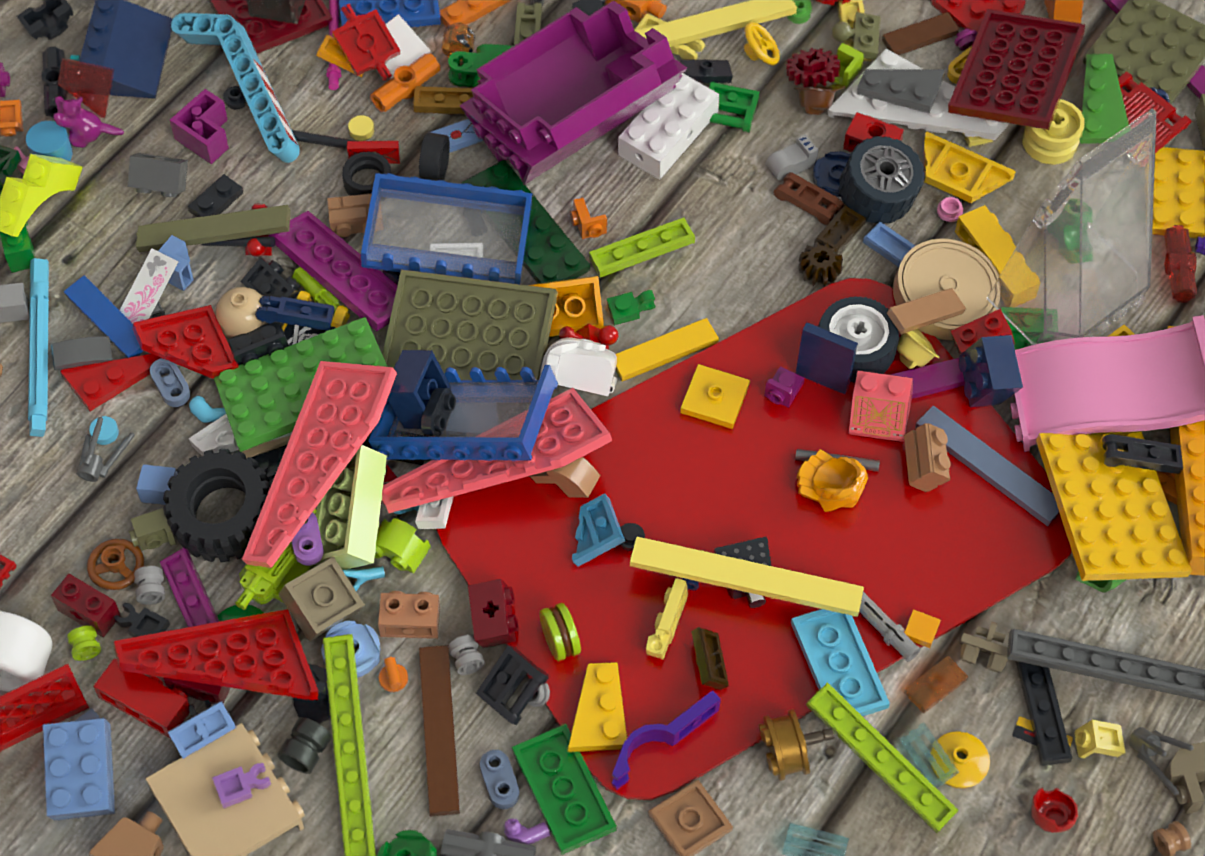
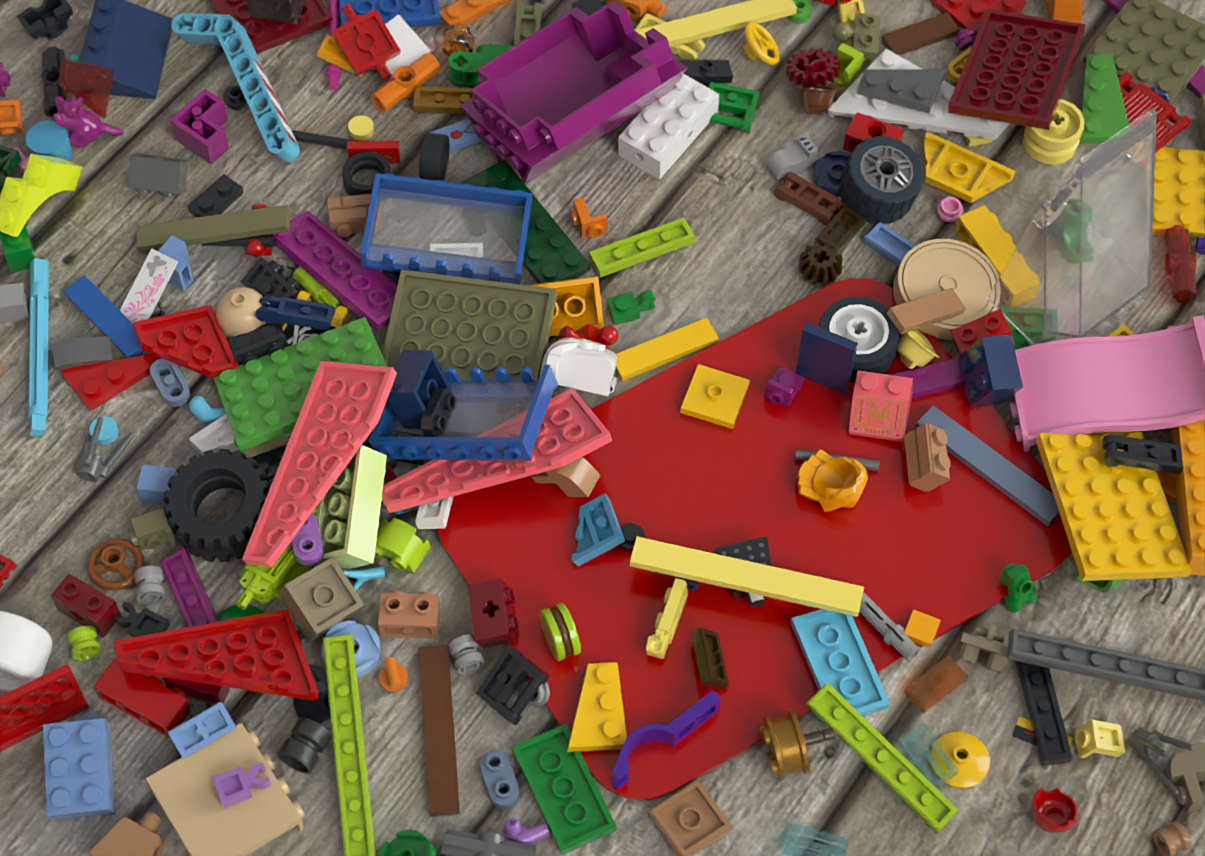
none -> green plate [1000,564,1037,613]

